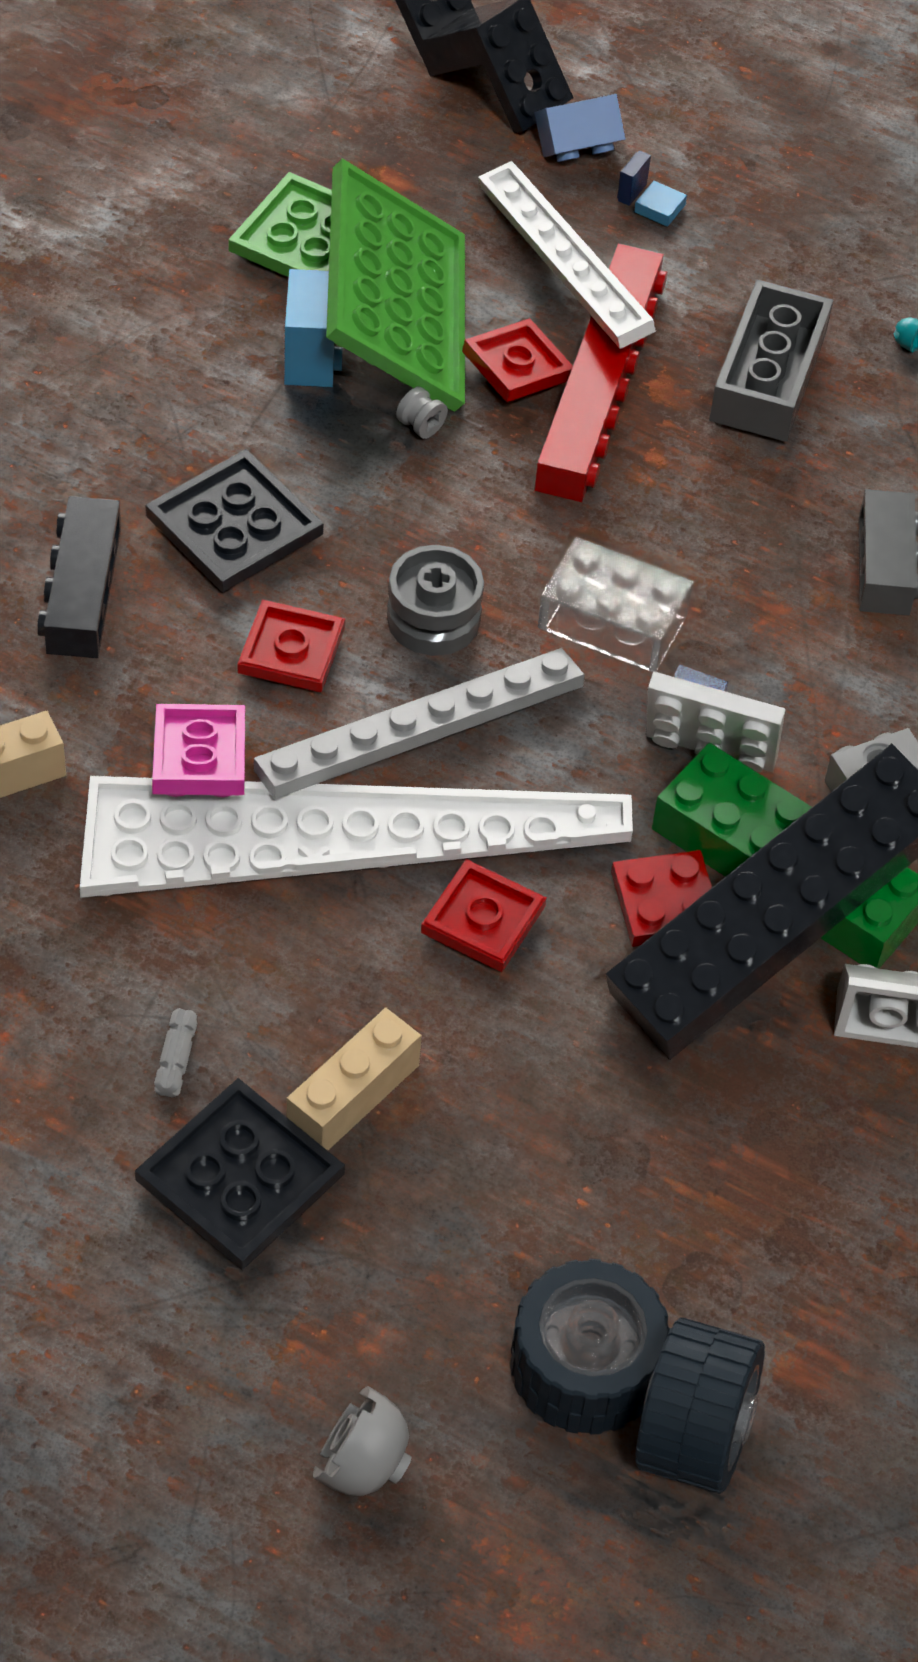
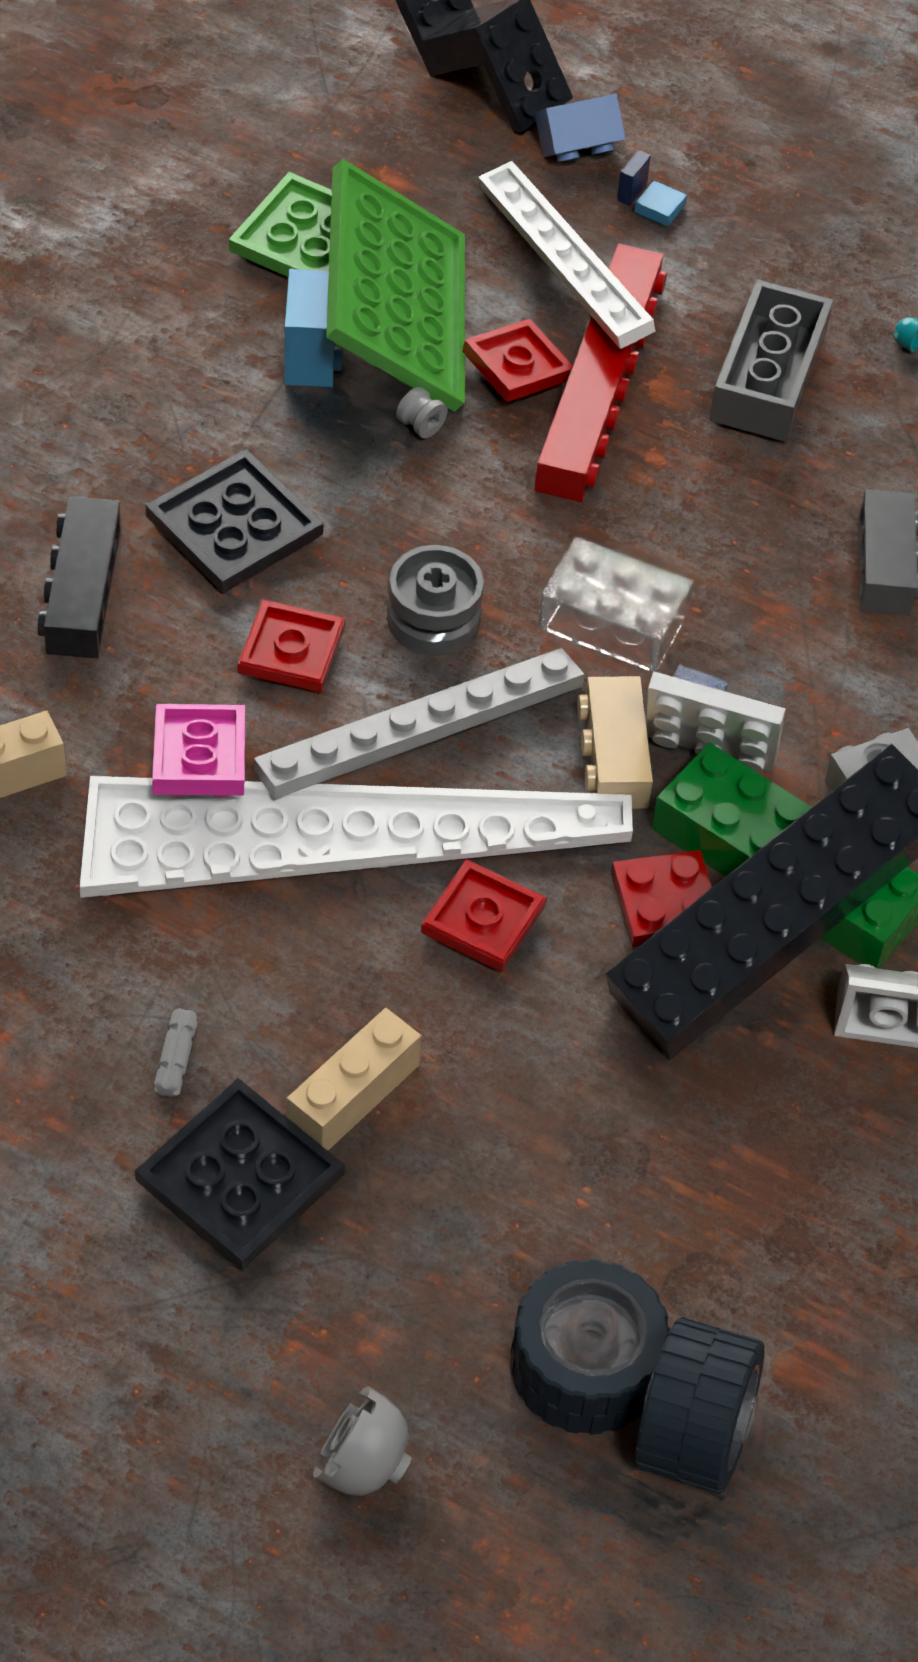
none -> tan brick [577,676,653,809]

